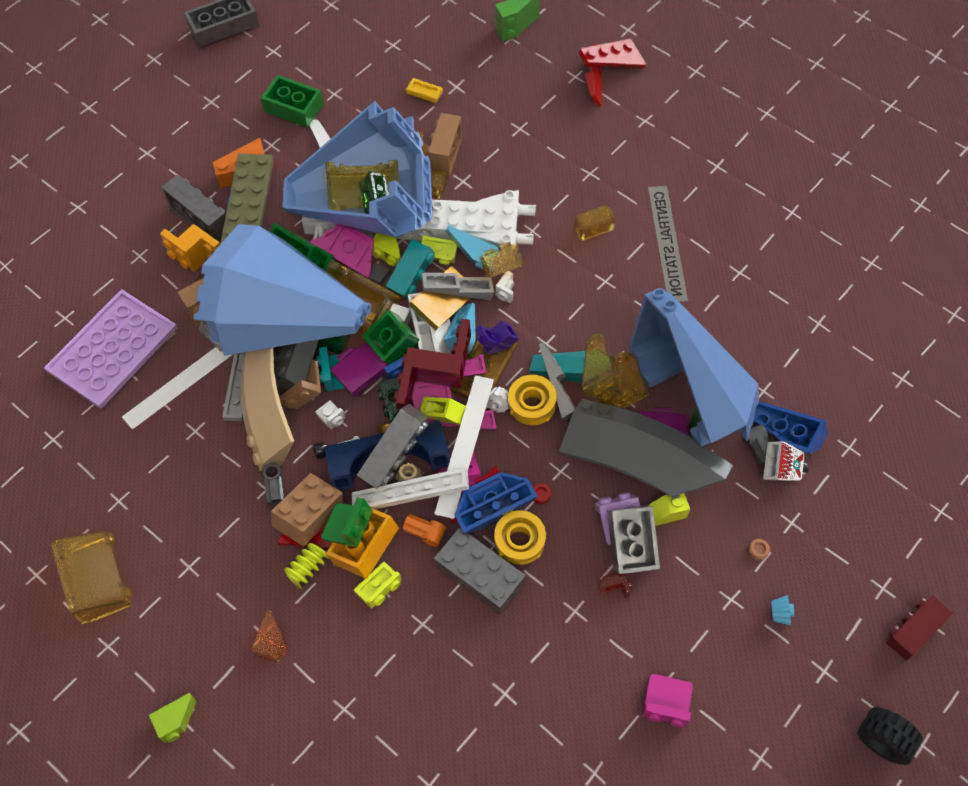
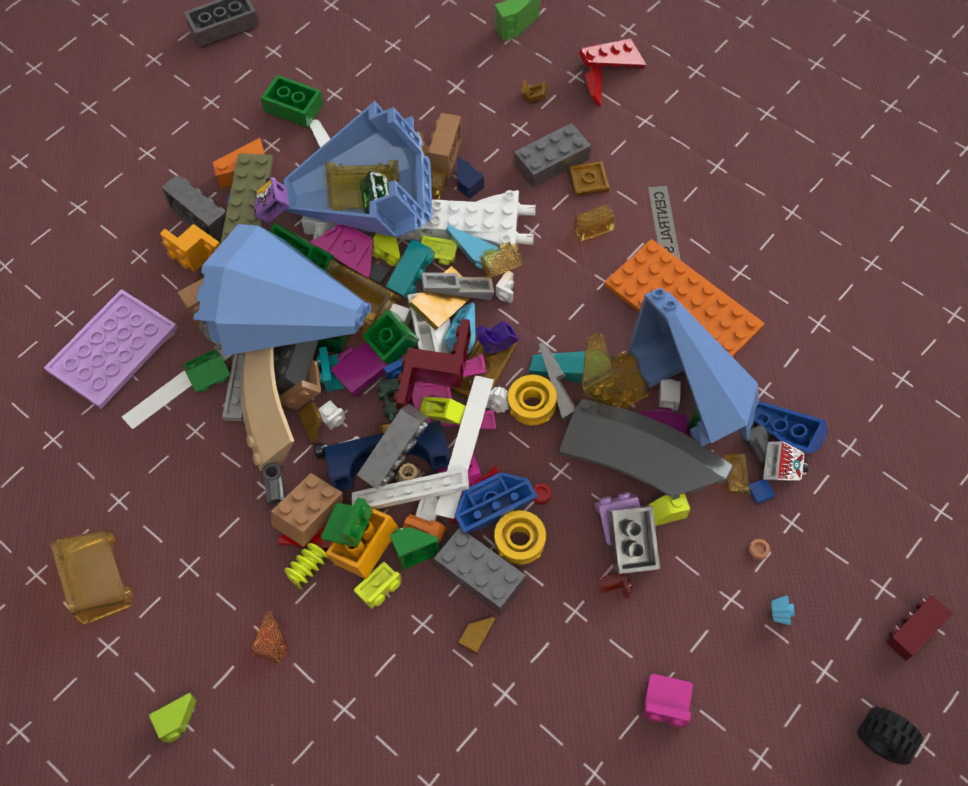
yellow plate [406,78,443,103] -> none
none -> green slope [182,348,230,392]
none -> medium lavender torso [254,177,290,223]
none -> pearl gold tile [298,402,323,443]
none -> green slope [390,527,440,571]
none -> white bracket [415,496,439,521]
none -> dark blue slope [457,158,484,199]
none -> pearl gold tile [458,617,496,654]
none -> flat silver brick [514,123,591,188]
none -> pearl gold bracket [521,80,548,103]
none -> pearl gold tile [568,161,610,197]
none -> orange plate [604,239,765,357]
none -> white brick [658,379,681,411]
none -> clear yellow plate [724,454,750,494]
none -> blue tile [747,479,775,504]

